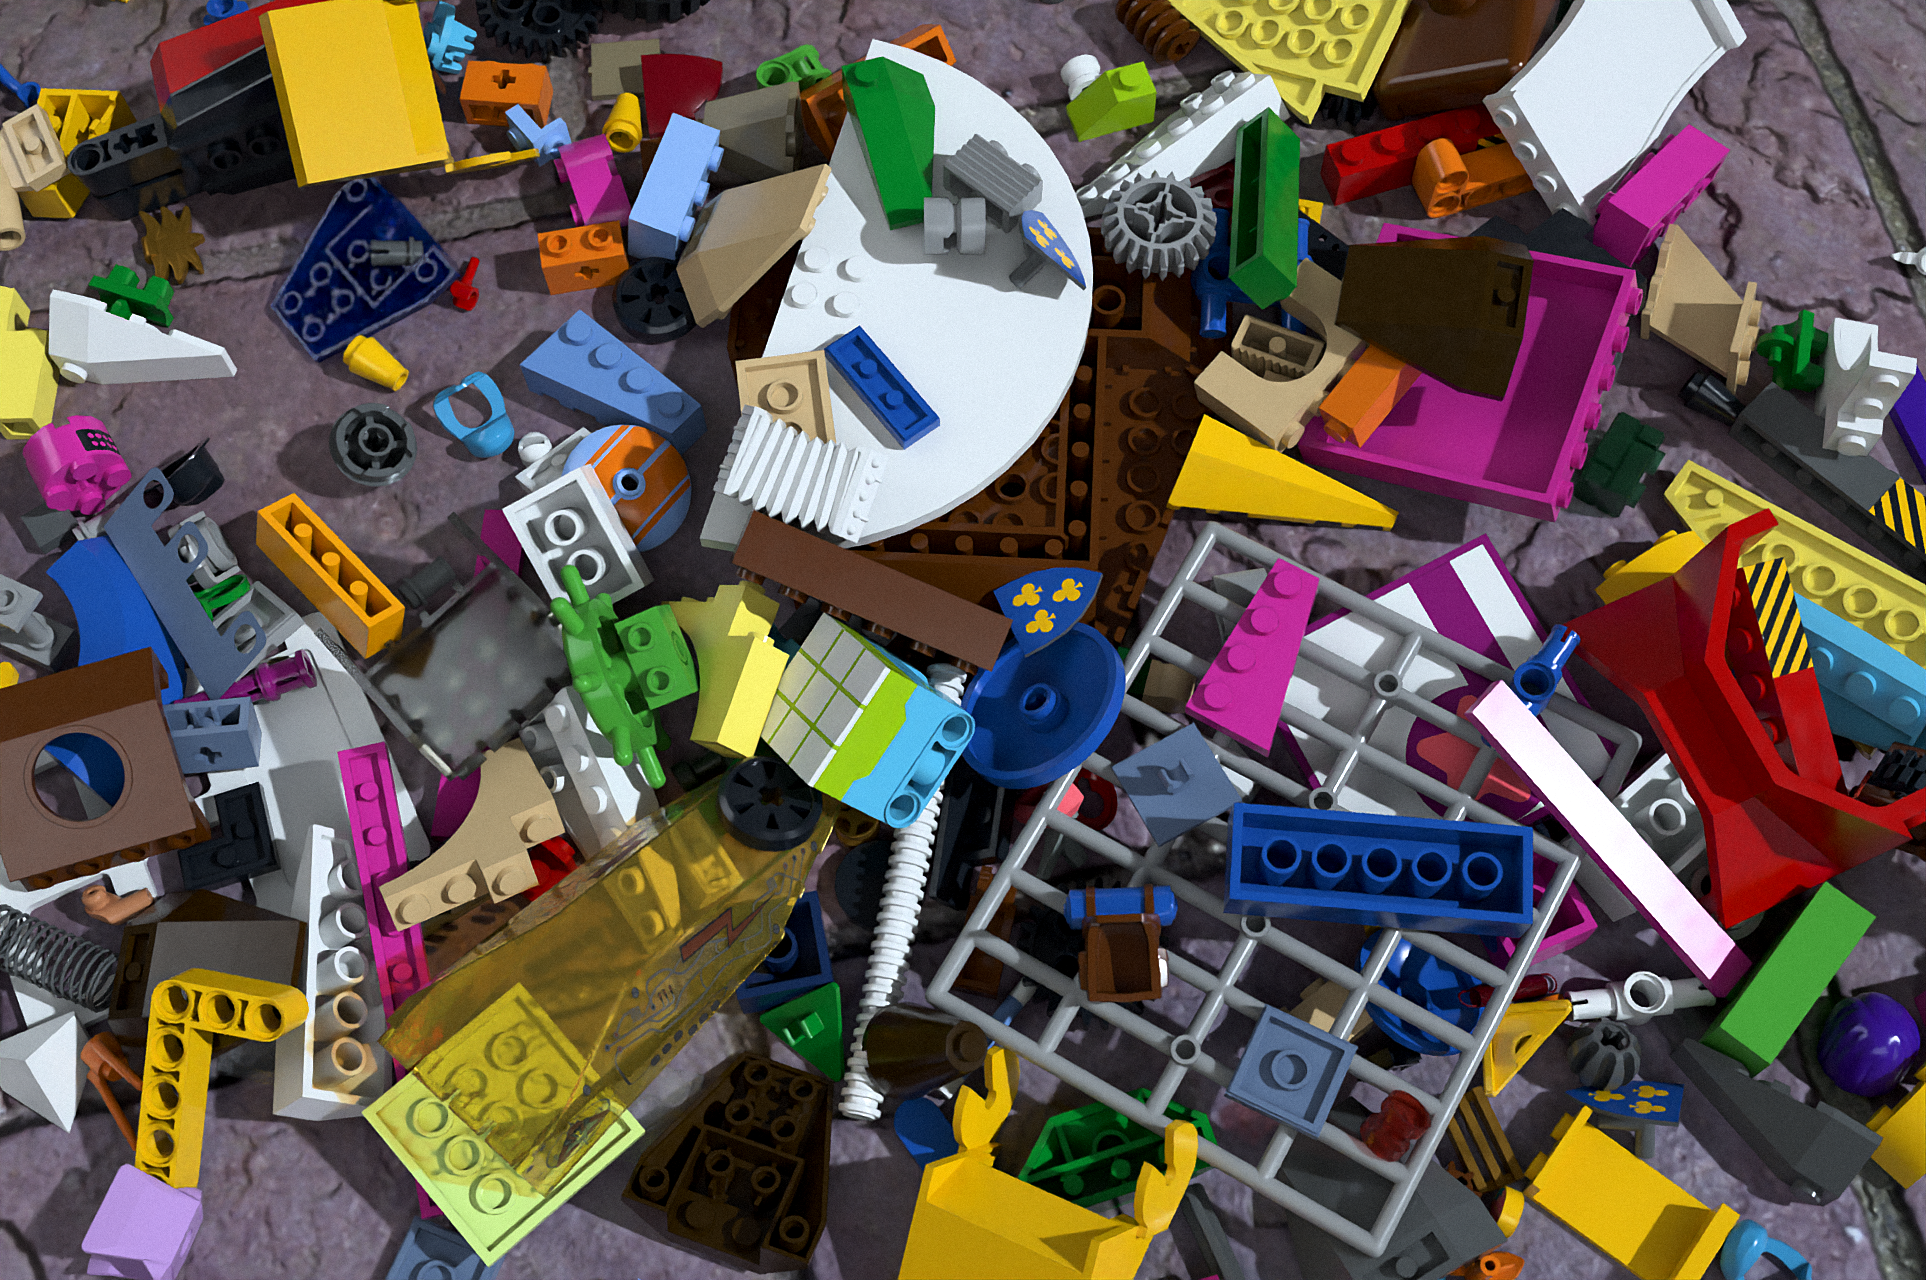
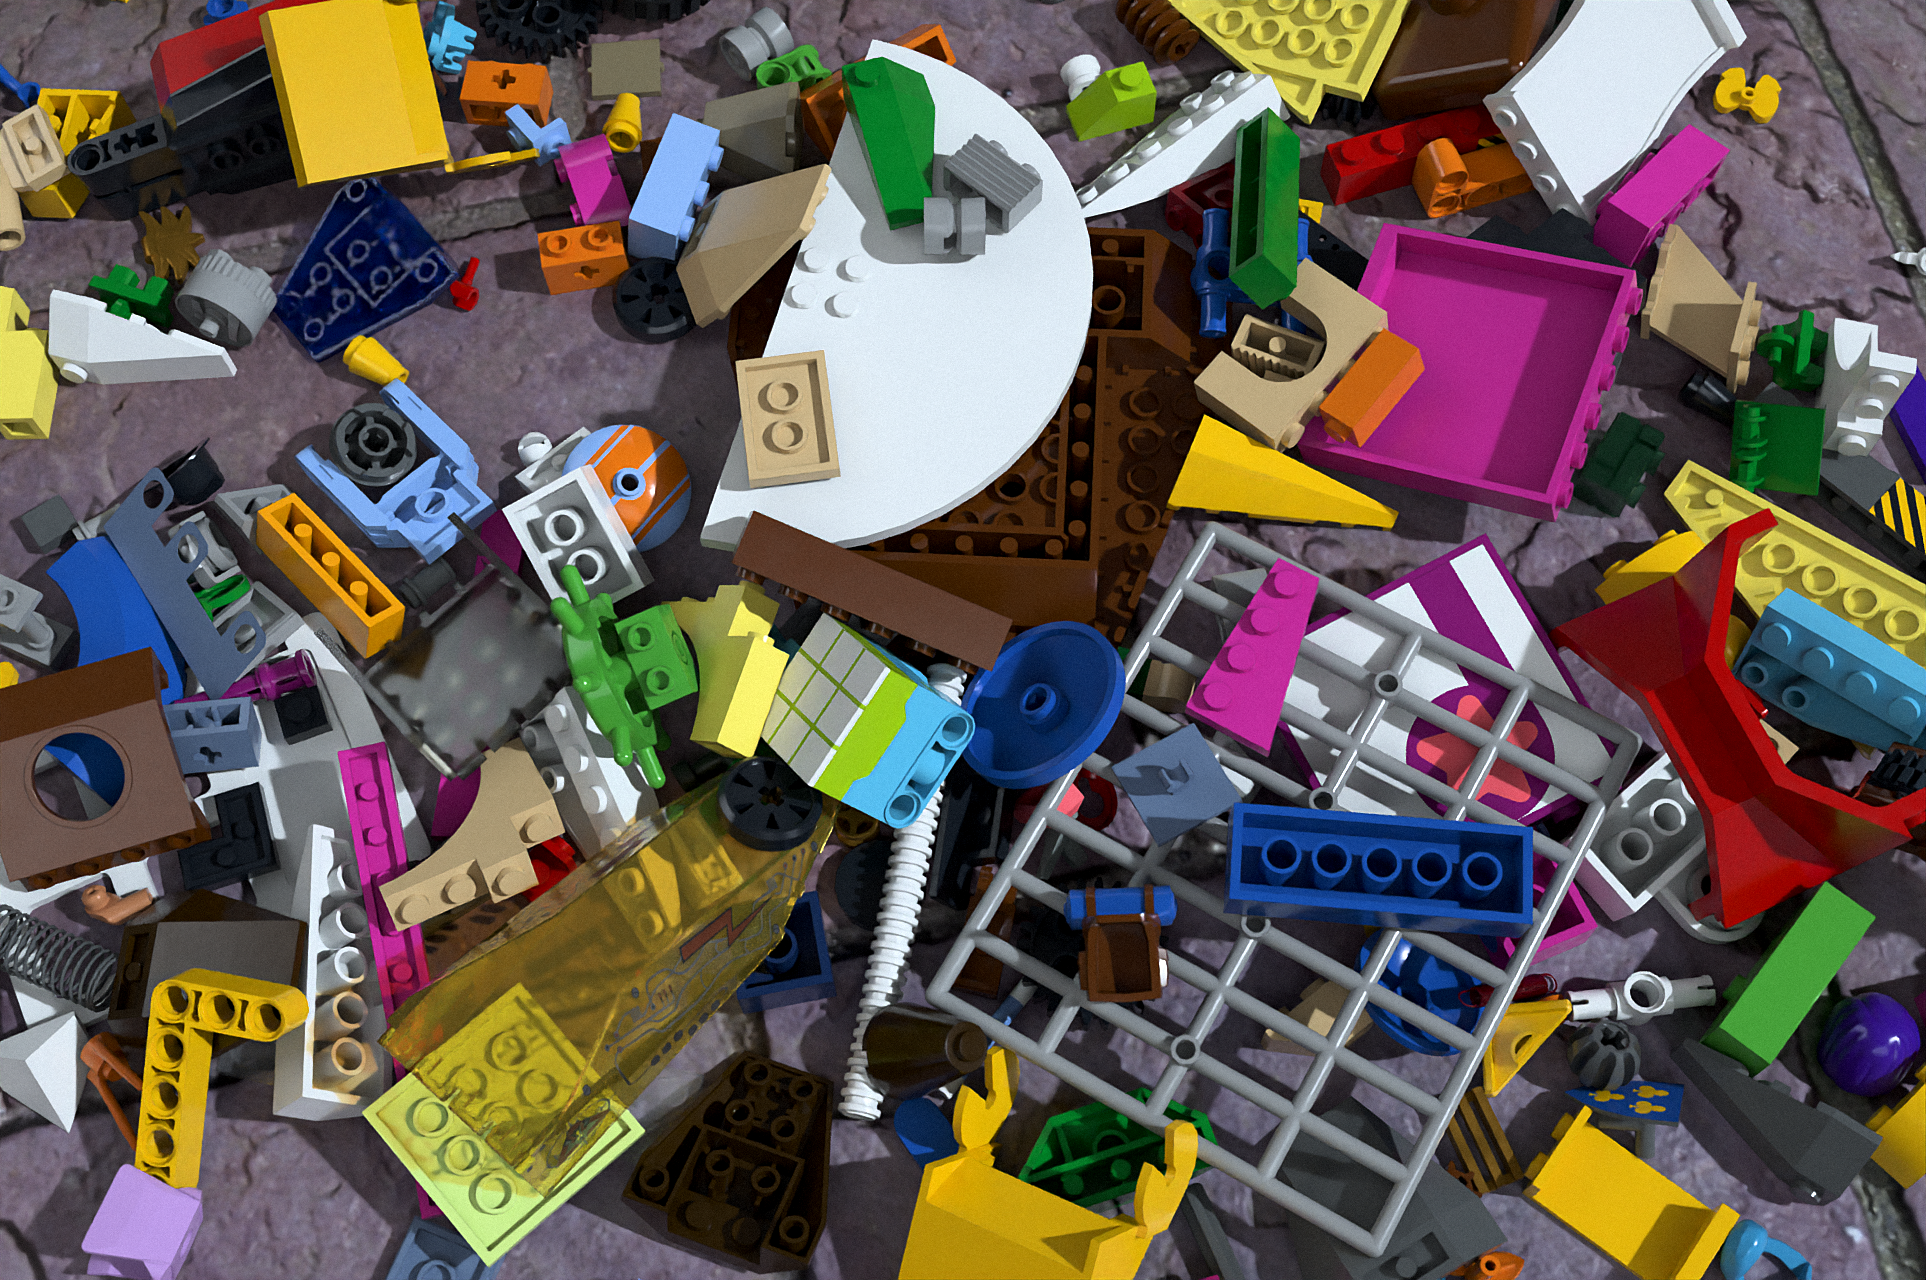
dark pink brick [23,415,132,515] -> none
dark grey pin [371,237,424,270] -> none
dark azure piece [433,372,515,458] -> none
medium blue wedge [520,310,707,455] -> none
dark red brick [641,54,723,139] -> none
white piece [713,404,890,544] -> none
green piece [760,982,845,1082] -> none
blue tile [824,325,940,450] -> none
blue shield [993,568,1103,657] -> none
shield [1009,210,1087,291] -> none
light grey gear [1101,170,1217,281] -> none
sand blue tile [1224,1003,1358,1141] -> none
dark brown wedge [1334,236,1534,402] -> none
black tile [1357,1045,1422,1083] -> none
clear red wheel [1360,1090,1431,1162] -> none
tile [1464,680,1753,998] -> none
blue pin [1481,624,1581,752] -> none
yellow tile [1489,1185,1524,1238] -> none
red brick [1726,557,1849,797] -> none
none -> light grey piece [175,249,277,347]
none -> light grey slope [207,484,293,555]
none -> black plate [273,685,333,746]
none -> light blue plate [294,378,497,565]
none -> light grey wheel [719,7,794,81]
none -> yellow piece [1713,67,1781,124]
none -> green hinge [1729,400,1826,496]

